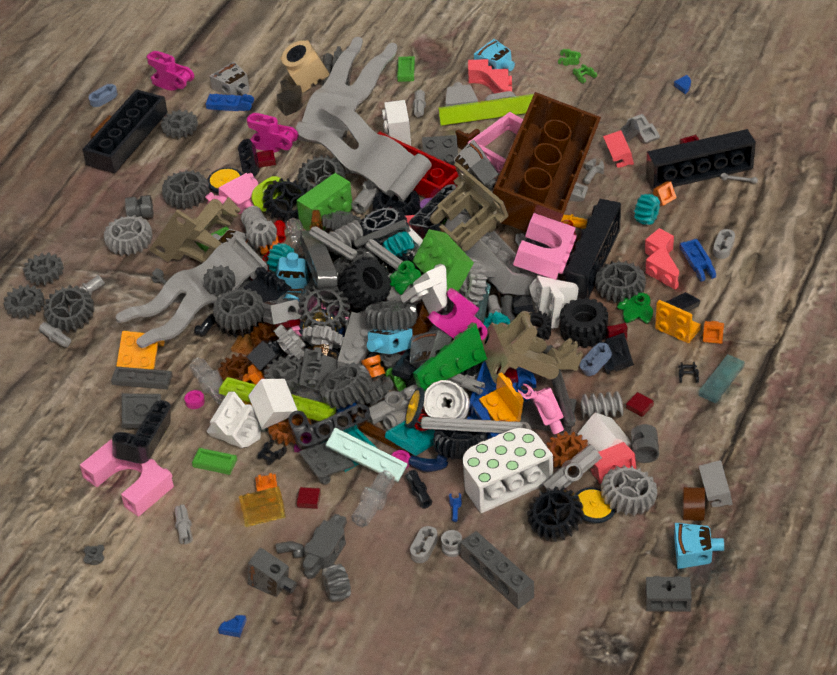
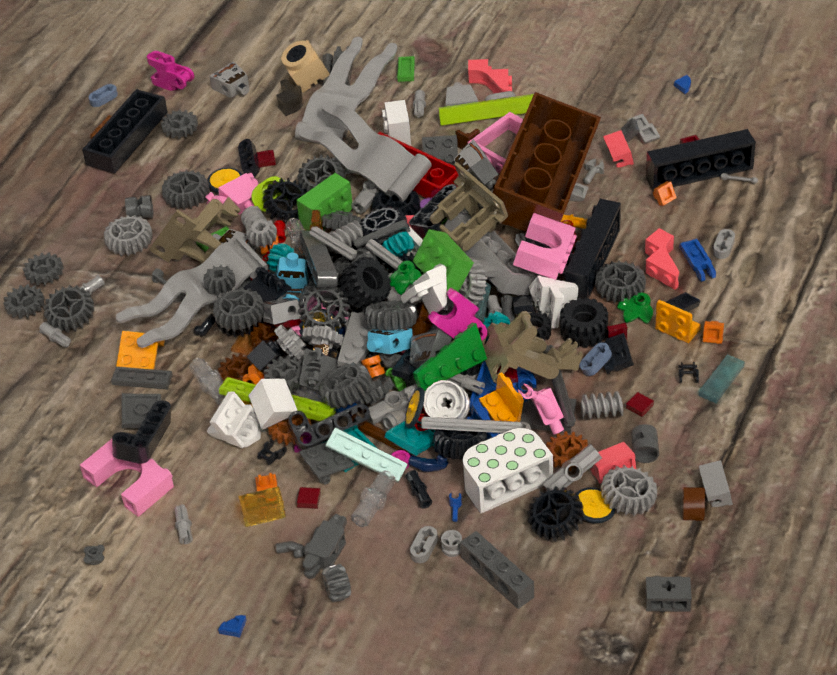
dark pink tile [184,390,205,409] -> none
bright green tile [192,448,237,475] -> none
blue hinge [206,94,254,111] -> none
dark pink piece [247,113,299,153] -> none
dark grey torso [248,547,297,597] -> none
medium azure torso [474,39,515,71] -> none
bright green piece [558,49,581,66] -> none
bright green piece [573,64,597,84] -> none
white slope [577,413,632,452] -> none
teal gear [634,194,660,225] -> none
medium azure torso [674,523,724,569] -> none

